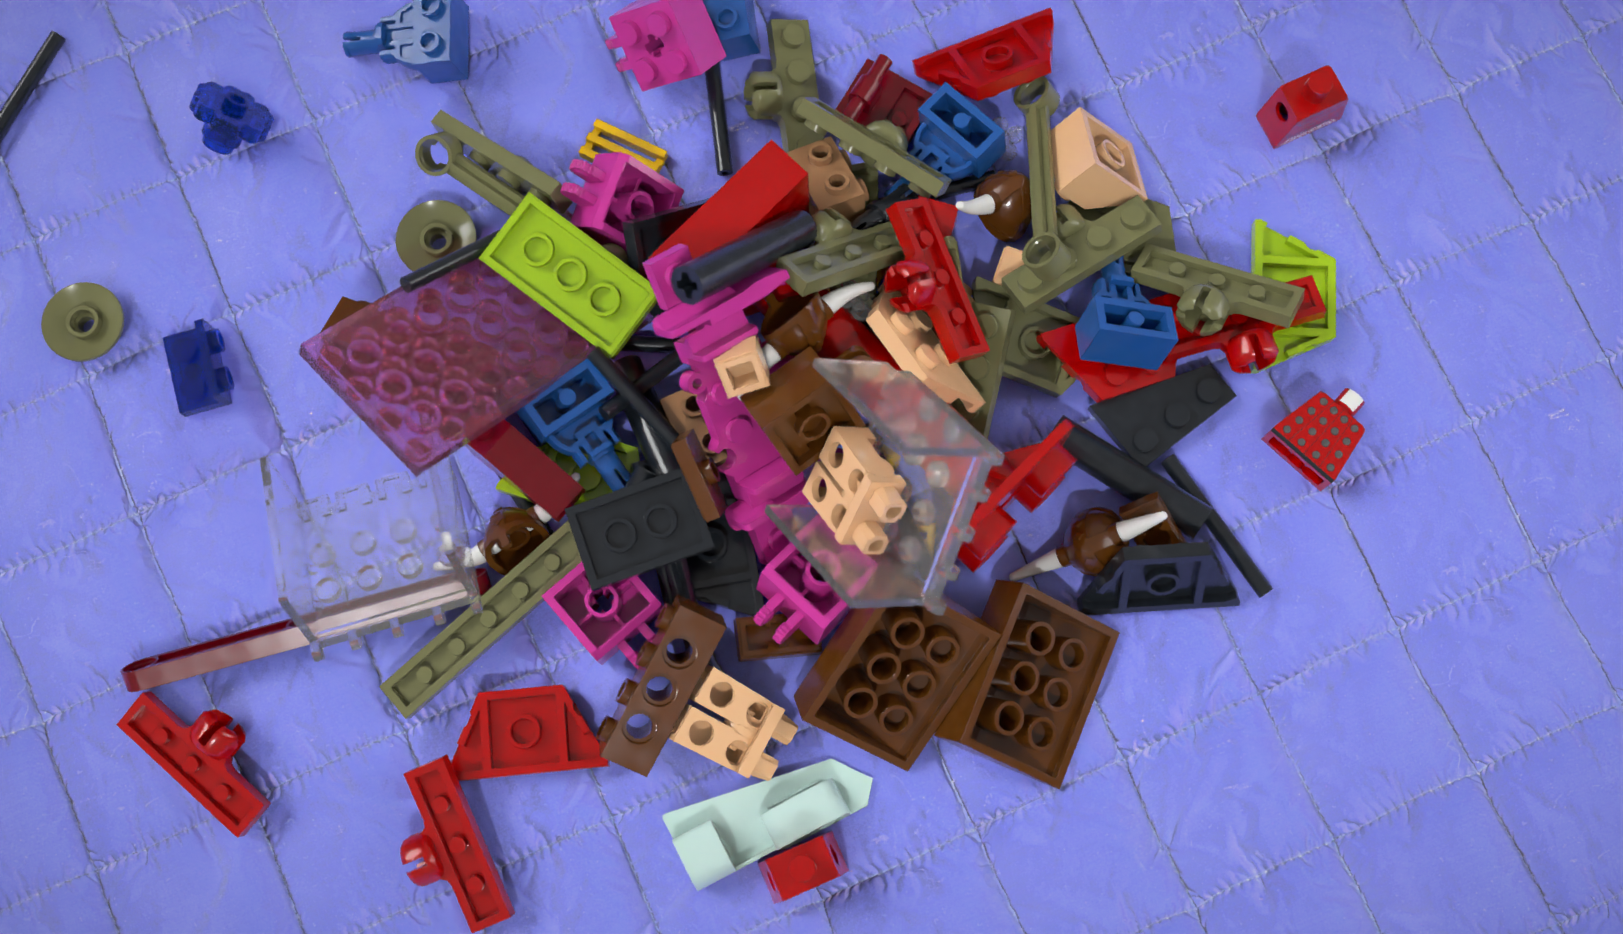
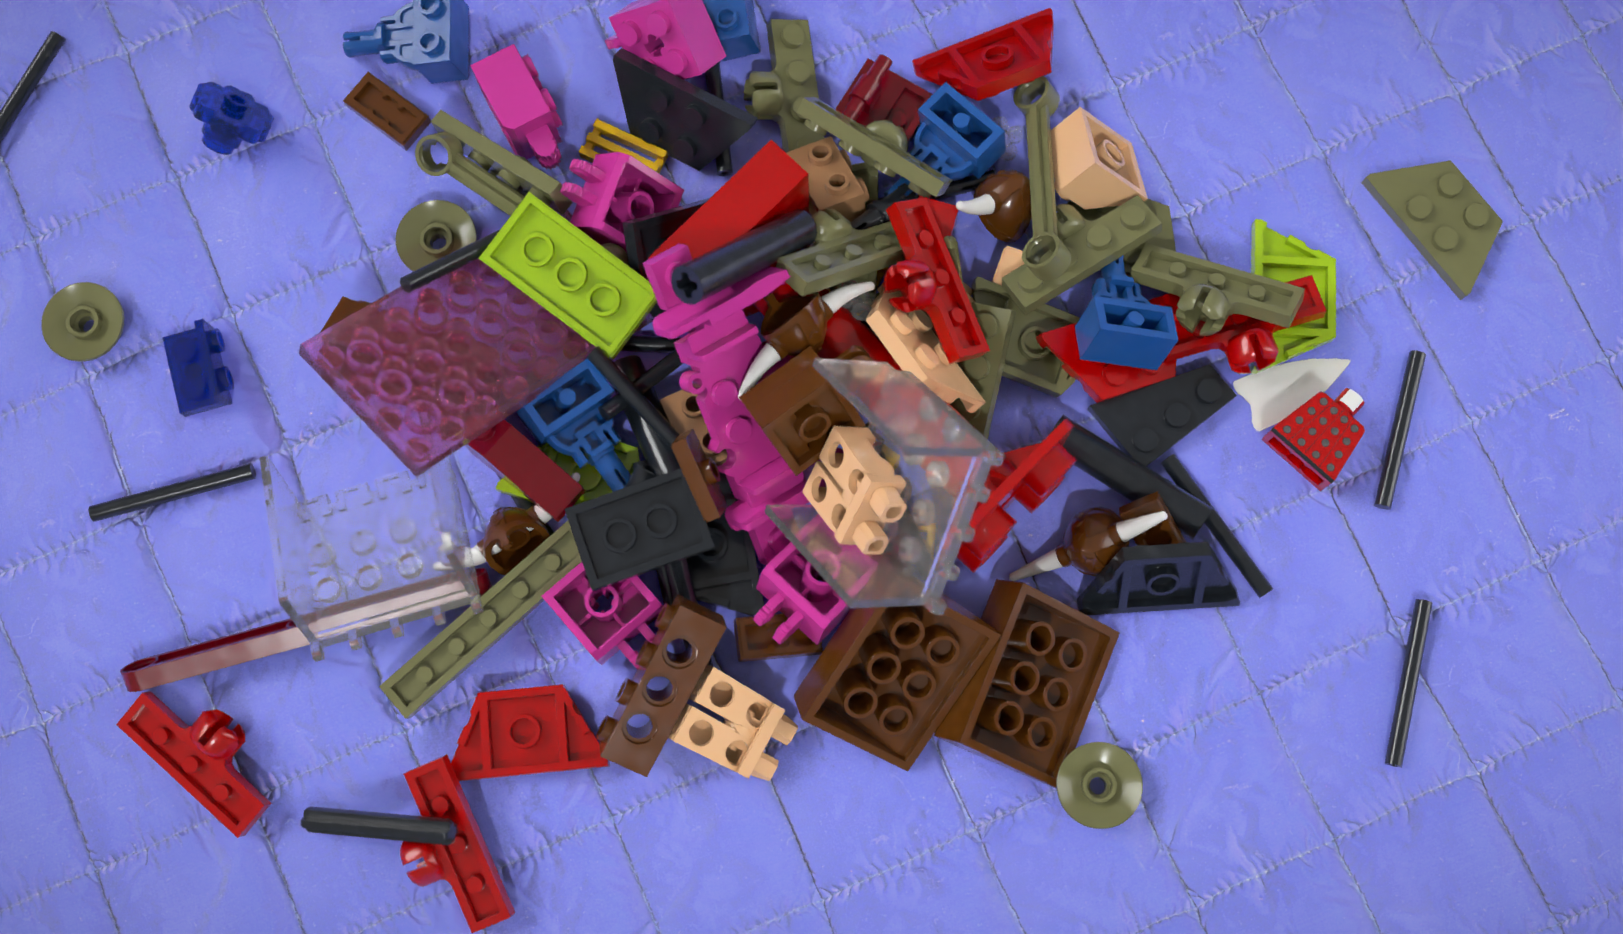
light aqua panel [662,758,873,891] -> none
light nougat slope [714,335,770,398] -> none
red torso [758,831,849,904] -> none
red torso [1255,65,1349,149] -> none
none -> black bar [88,463,256,522]
none -> black axle [301,807,458,845]
none -> reddish brown plate [343,72,431,151]
none -> dark pink hinge [470,44,563,170]
none -> black wing [613,48,757,171]
none -> olive dish [1056,742,1143,829]
none -> white sticker [1233,359,1351,432]
none -> olive wing [1361,160,1503,301]
none -> black bar [1374,350,1426,510]
none -> black piece [1385,599,1433,768]

